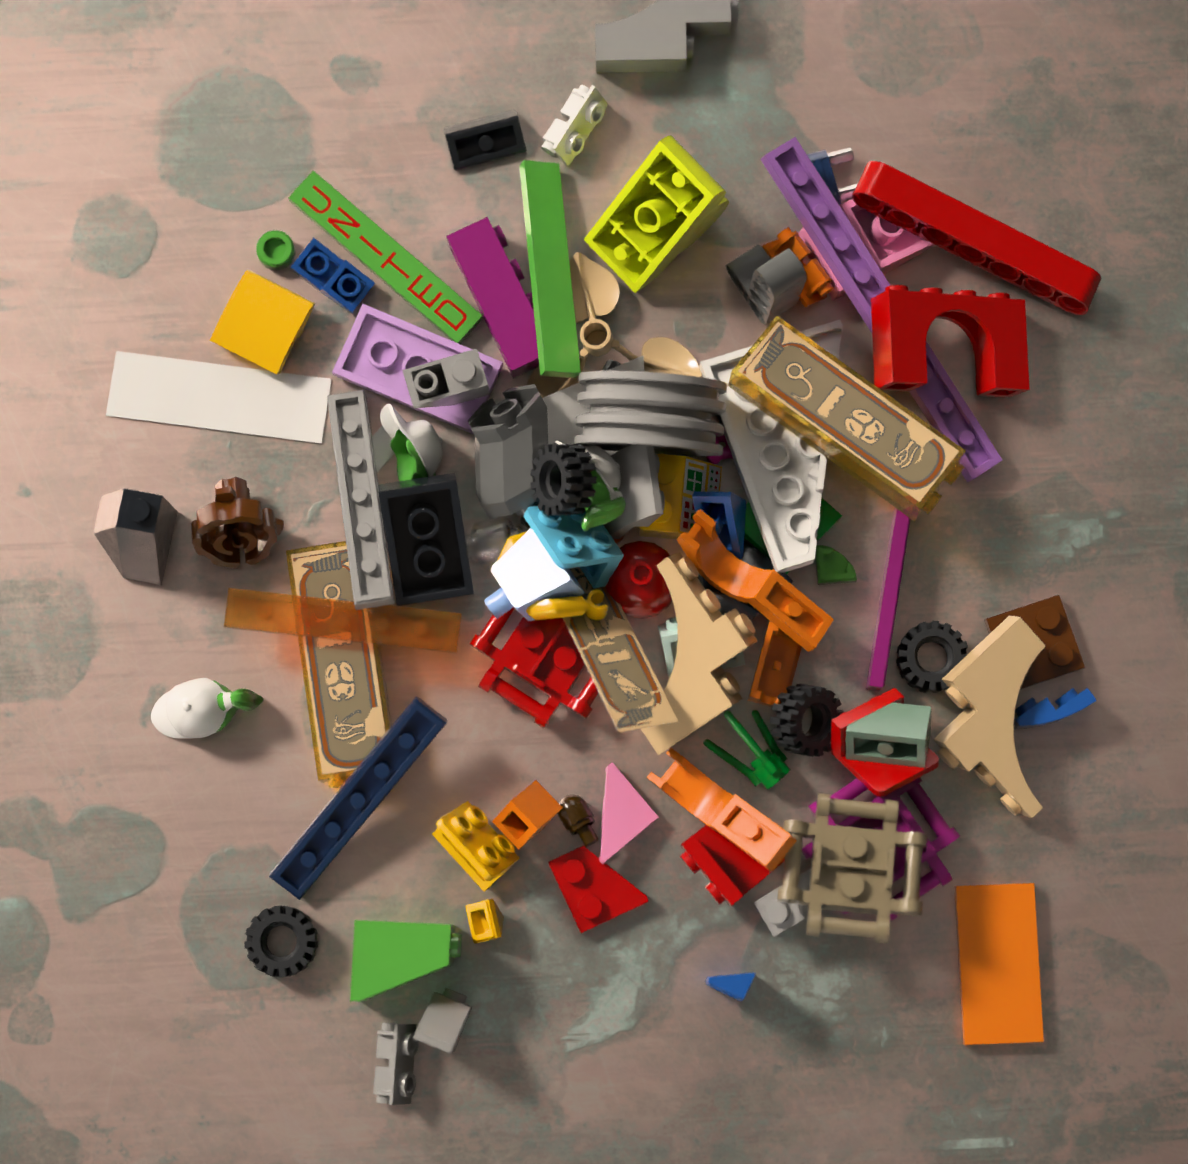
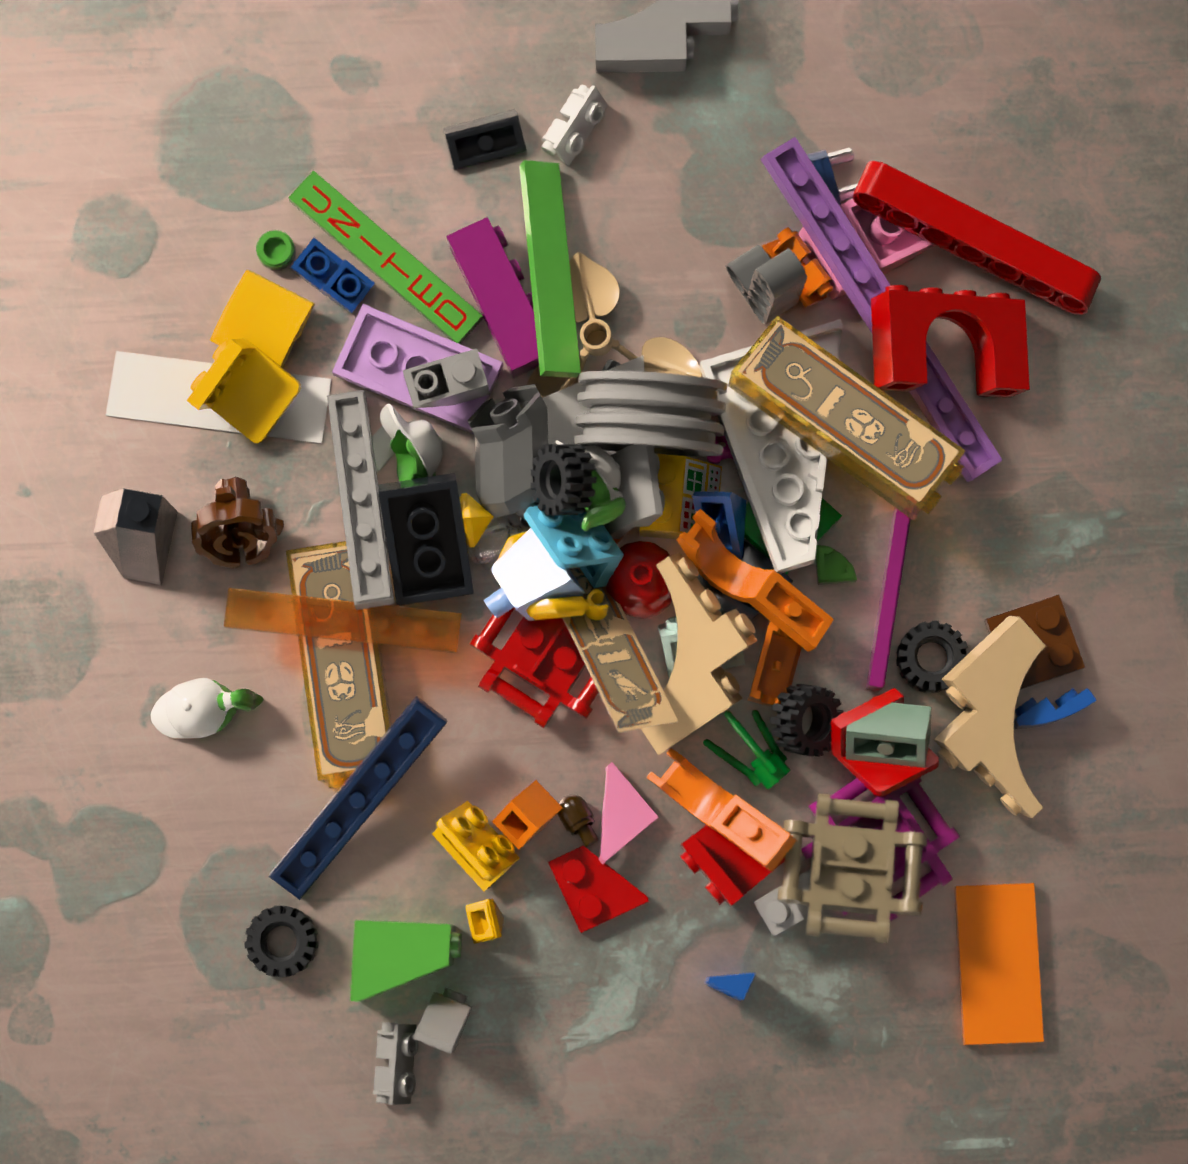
neon yellow brick [583,135,729,294] -> none
none -> yellow bracket [187,339,301,443]
none -> yellow slope [460,493,494,548]

